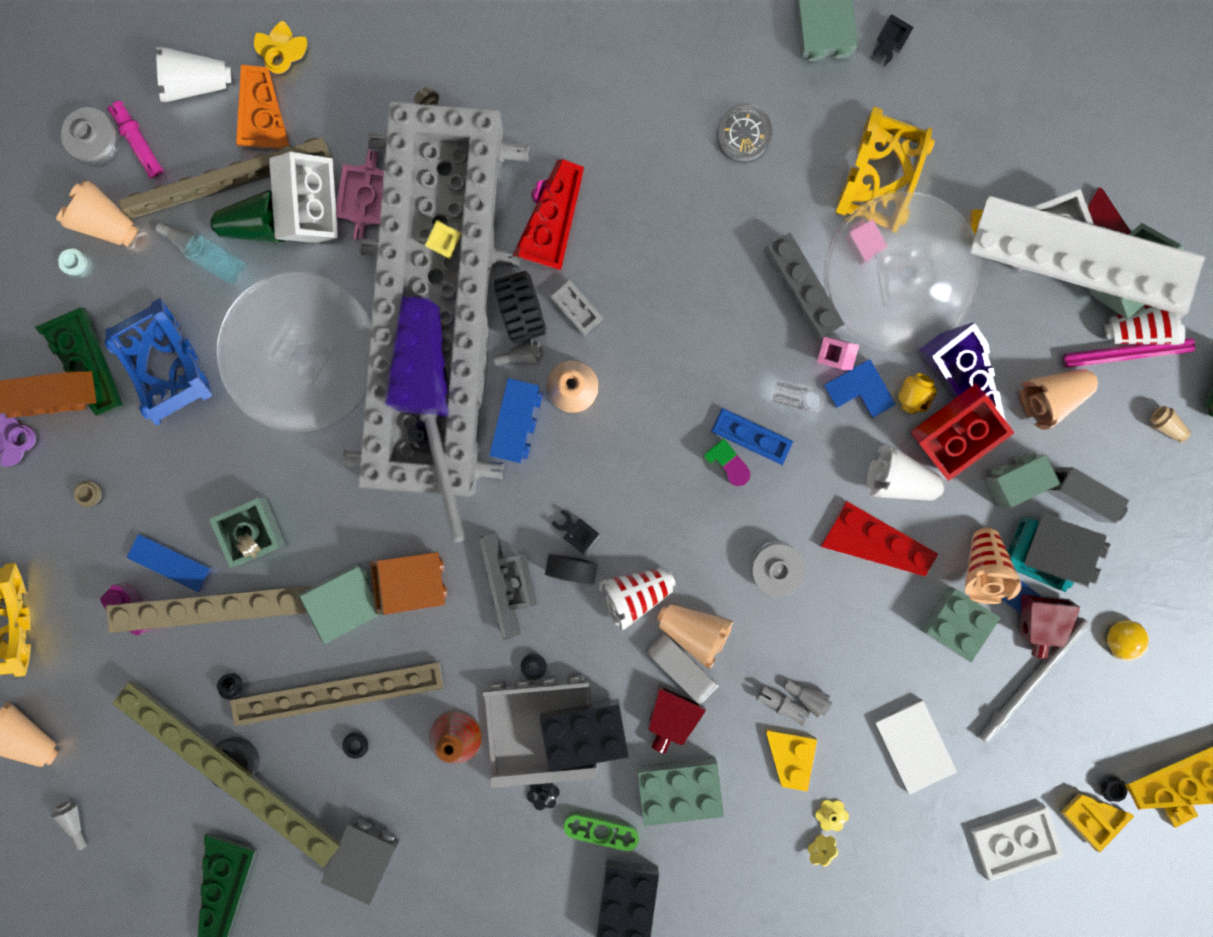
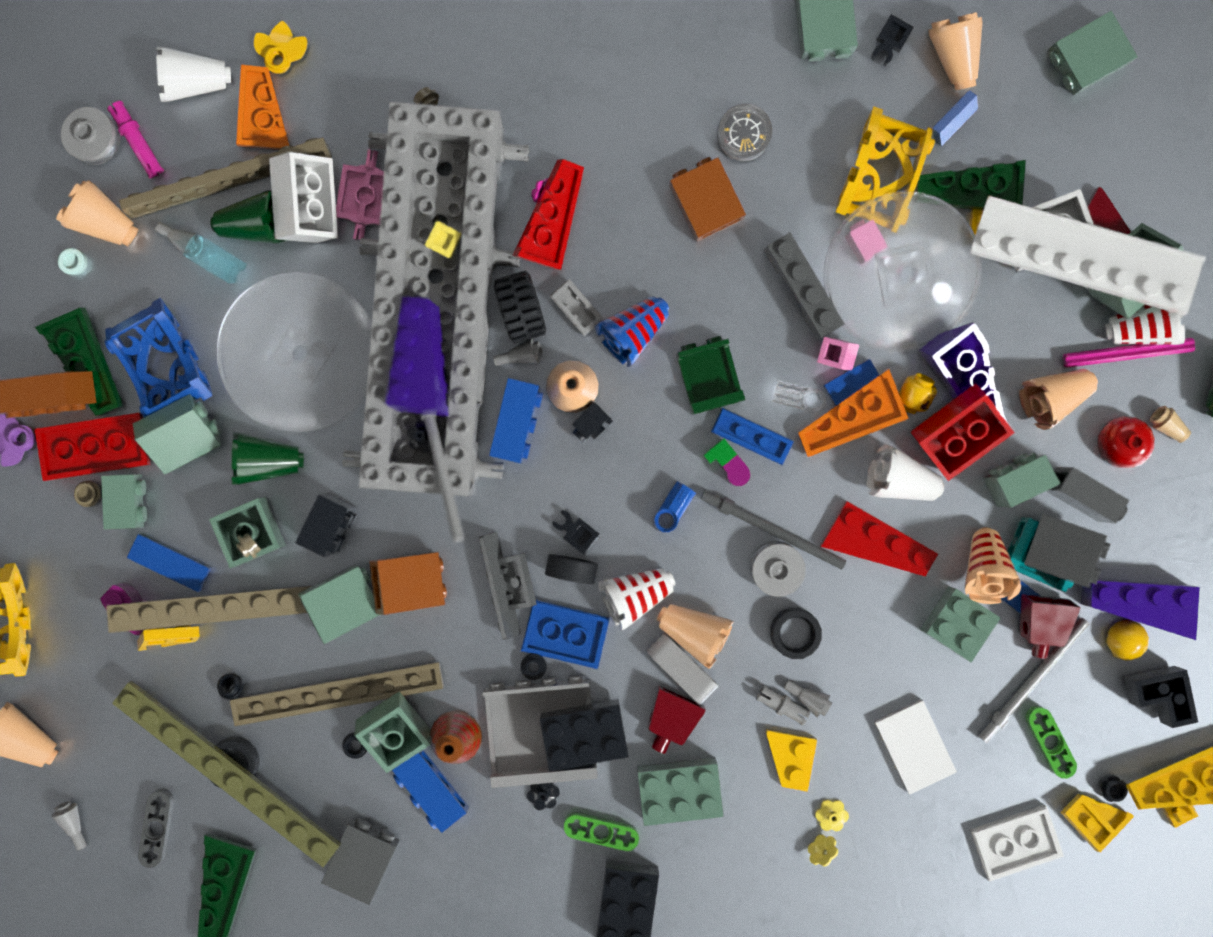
none -> red plate [35,412,151,481]
none -> sand green brick [101,474,147,529]
none -> brick [133,394,222,474]
none -> yellow wing [137,625,200,651]
none -> dark grey beam [138,789,174,868]
none -> dark green cone [231,432,304,485]
none -> black brick [295,493,358,557]
none -> sand green brick [355,691,431,773]
none -> blue brick [392,750,469,833]
none -> blue tile [521,600,610,669]
none -> black brick [572,402,613,443]
none -> blue cone [595,296,669,367]
none -> blue piece [653,481,696,533]
none -> dark orange brick [669,157,746,242]
none -> dark green panel [676,336,745,415]
none -> dark grey bar [701,490,846,570]
none -> black tyre [770,608,822,659]
none -> orange wing [798,369,909,457]
none -> dark green wing [914,160,1026,210]
none -> light nougat cone [928,12,983,90]
none -> tile [933,90,978,146]
none -> bright green beam [1025,706,1077,779]
none -> sand green brick [1048,10,1138,95]
none -> dark purple wedge [1081,579,1200,640]
none -> red cylinder [1097,416,1155,469]
none -> black brick [1123,666,1199,728]

